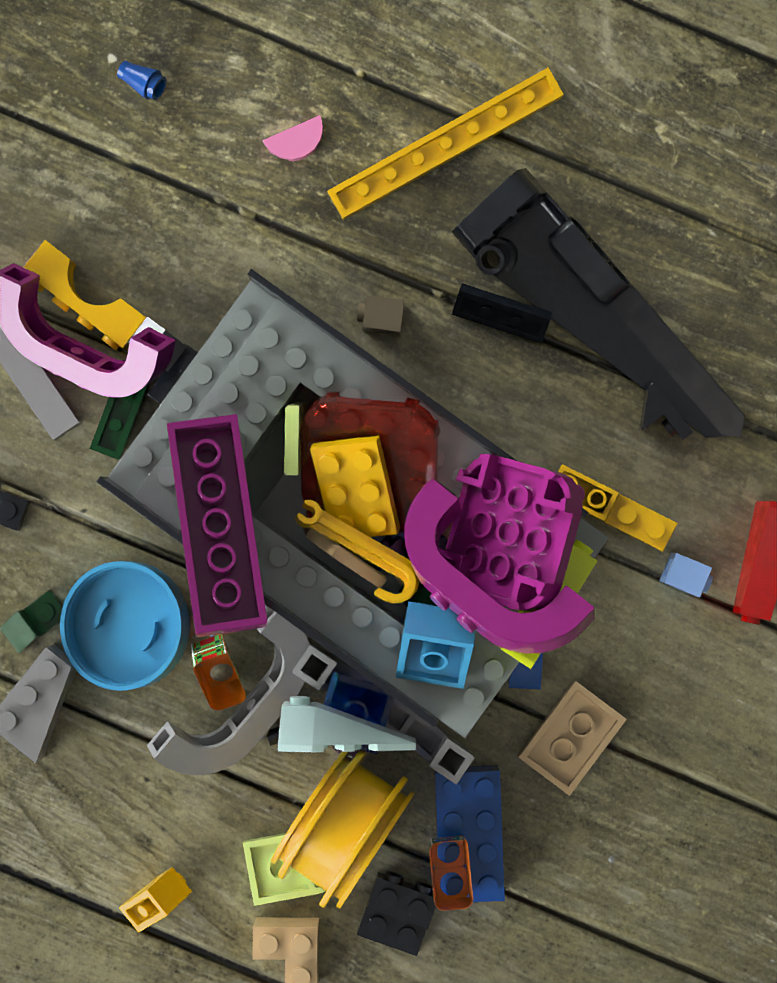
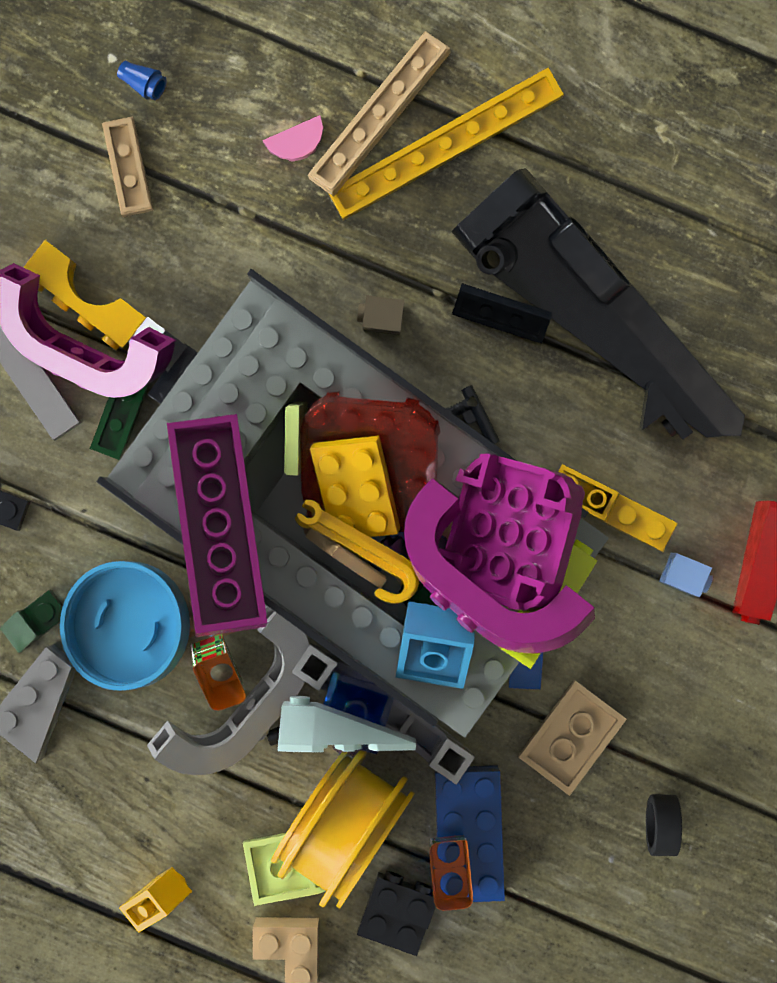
none -> tan tile [102,116,154,217]
none -> tan tile [308,31,451,197]
none -> black hose [445,385,500,444]
none -> black tyre [646,794,682,856]

